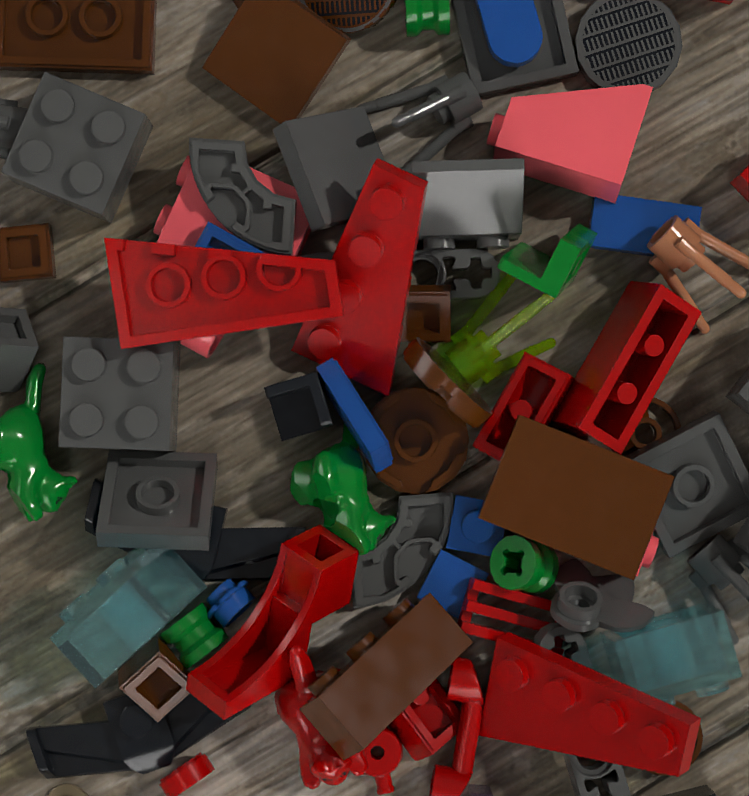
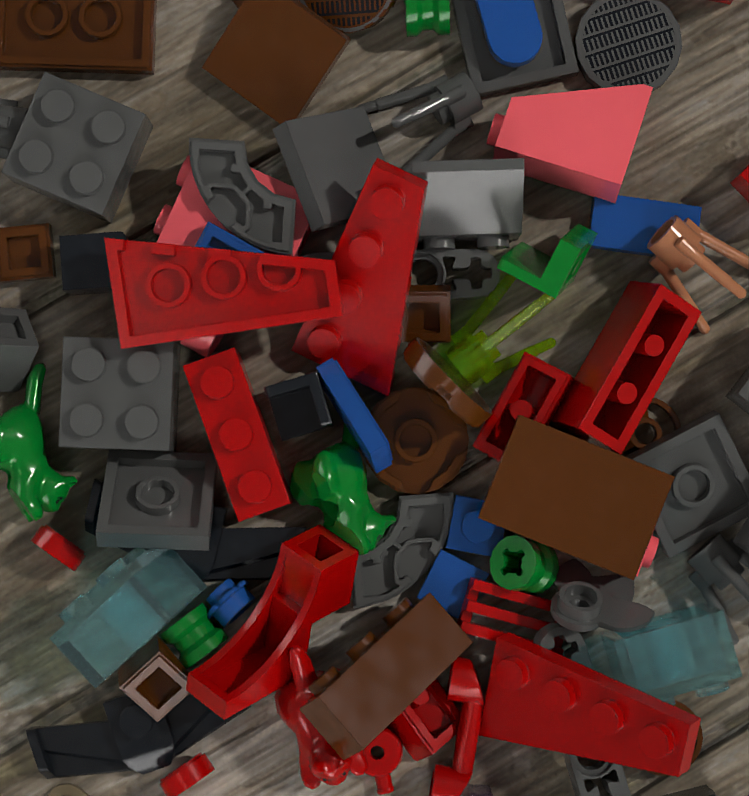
none -> red tile [30,524,86,571]
none -> black panel [59,231,127,296]
none -> red brick [183,347,293,522]

